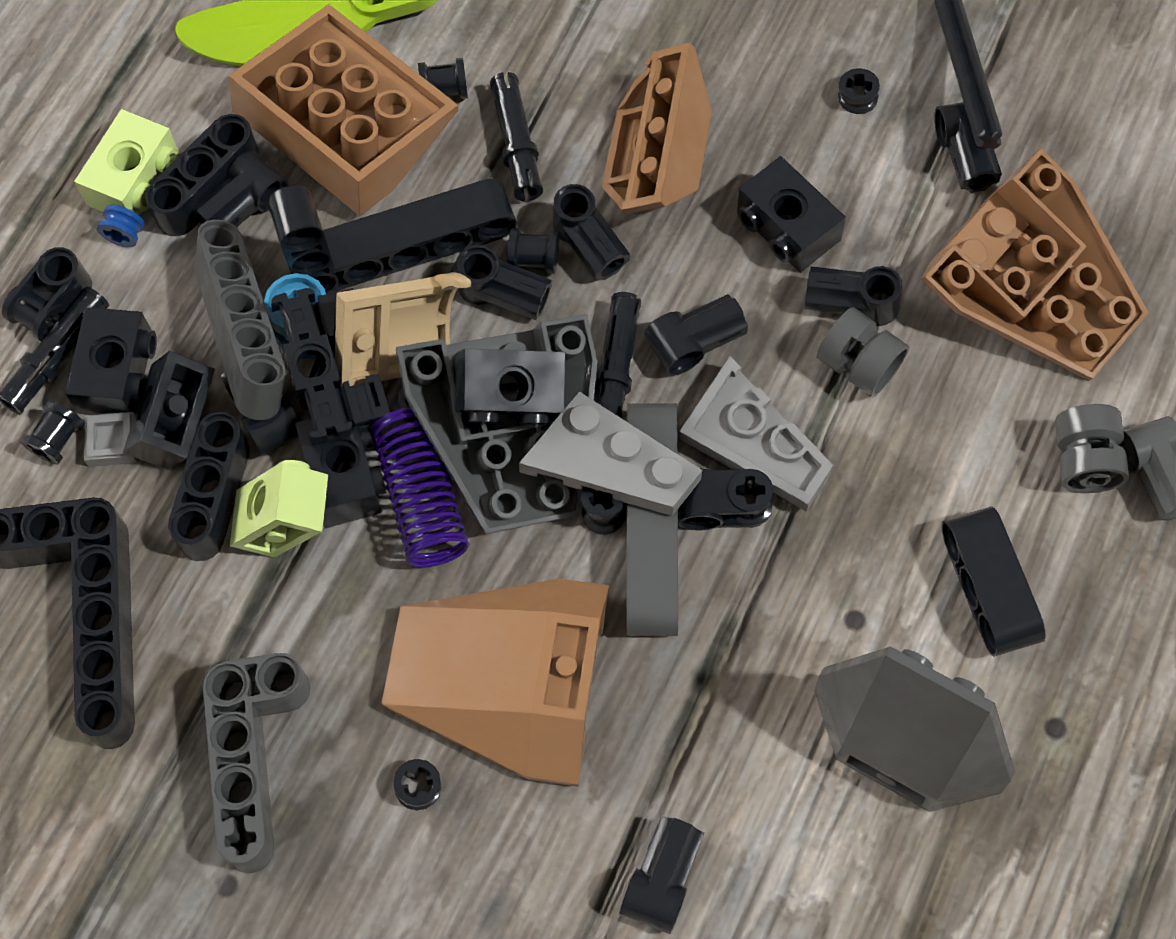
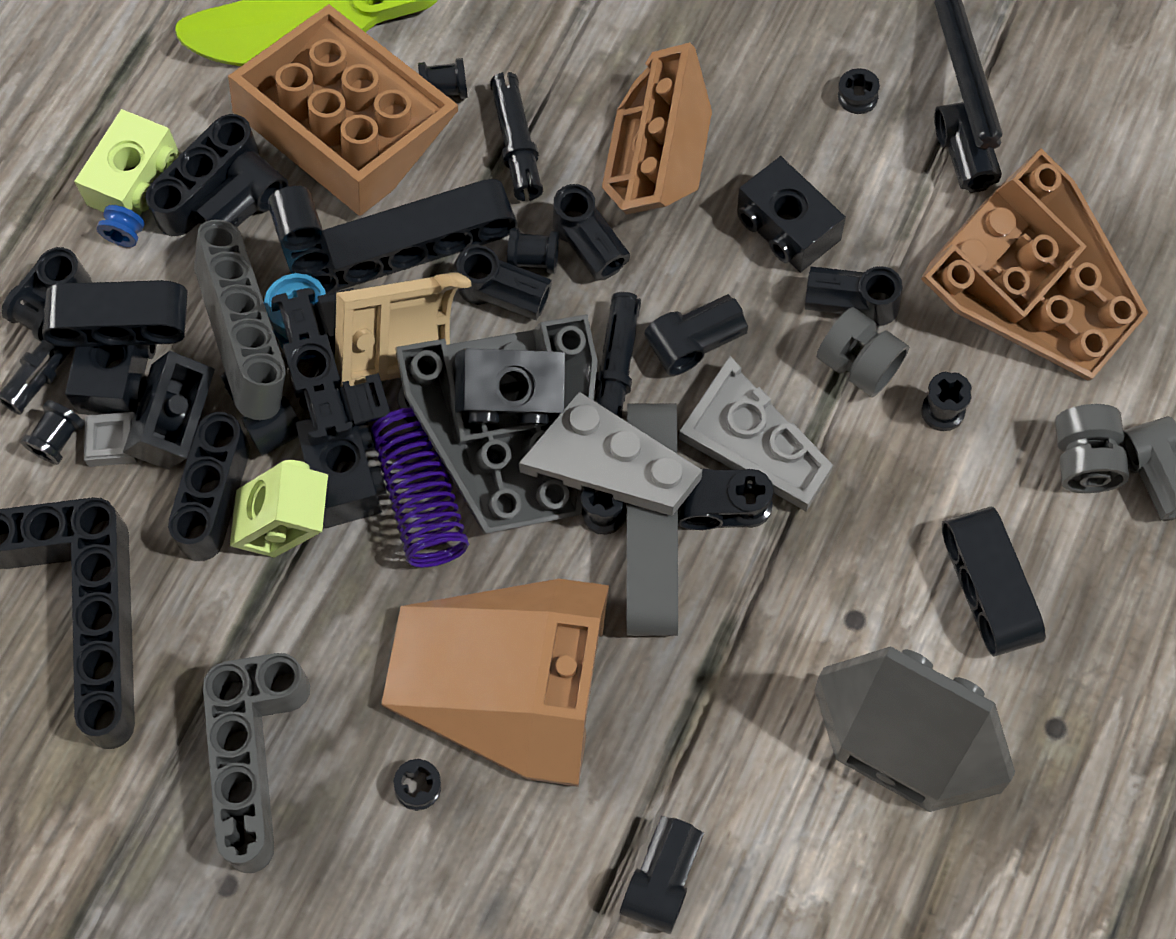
none -> black beam [42,280,188,347]
none -> black bush [921,371,972,431]

